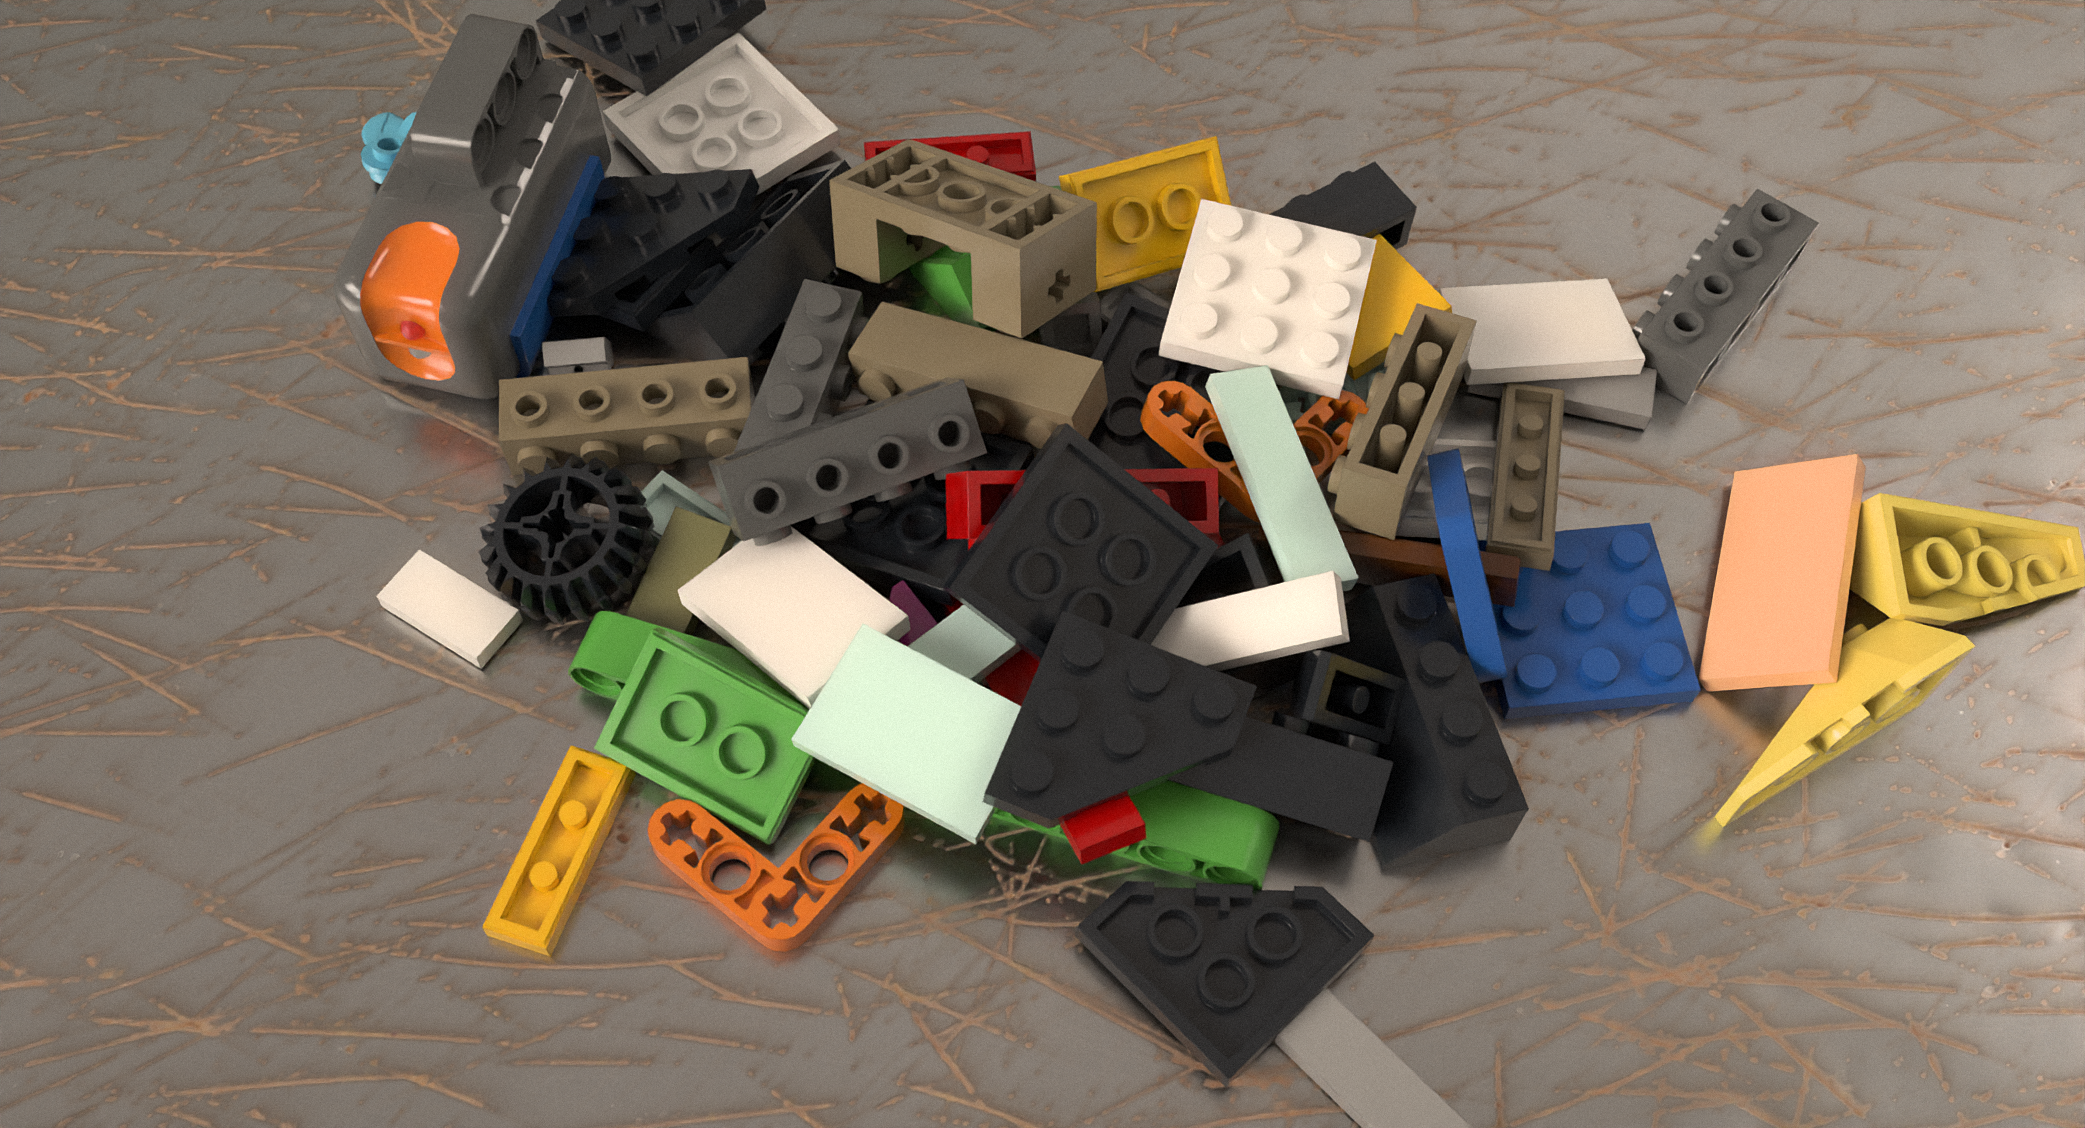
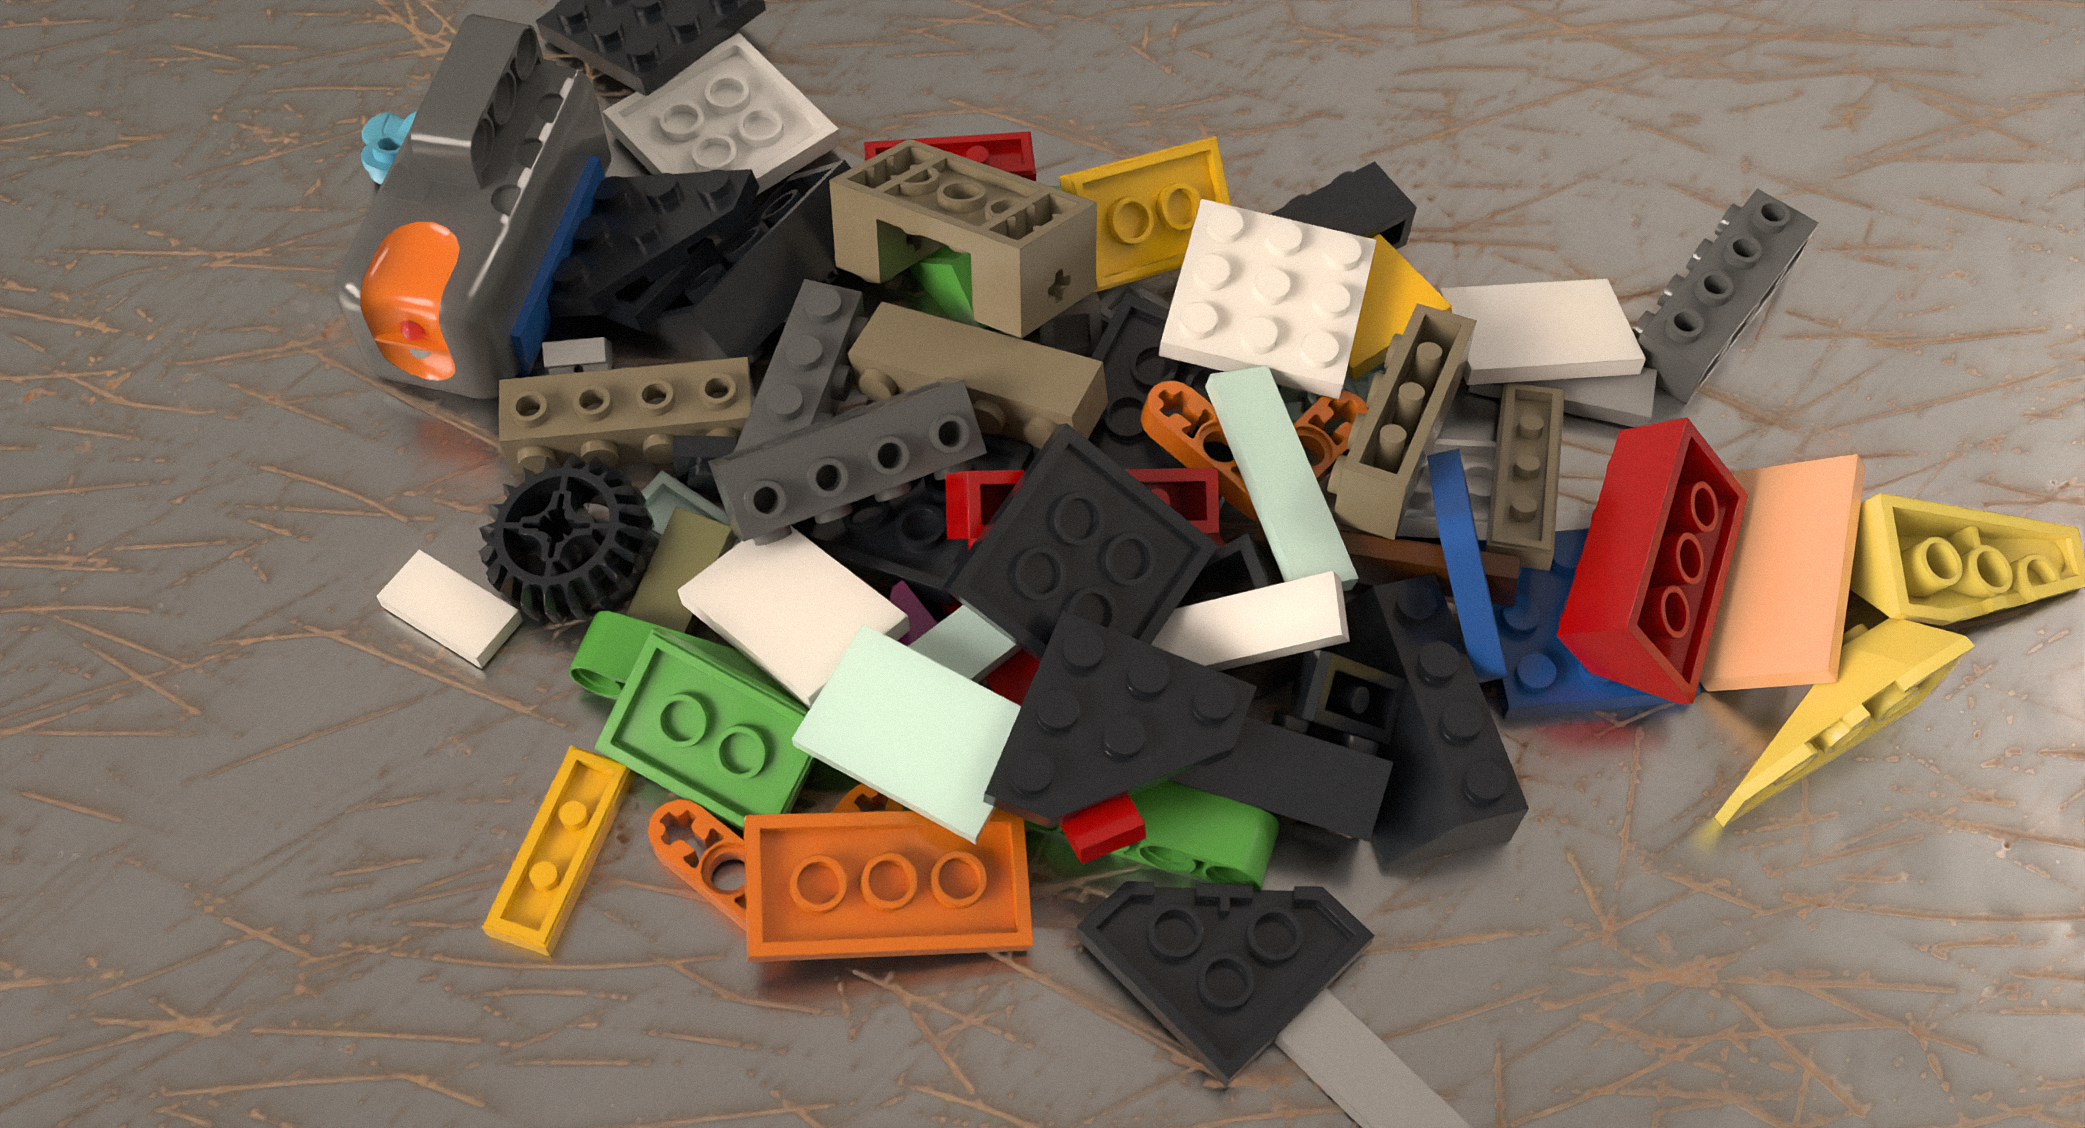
none -> black plate [672,435,738,495]
none -> orange plate [744,808,1033,962]
none -> red slope [1556,417,1748,705]

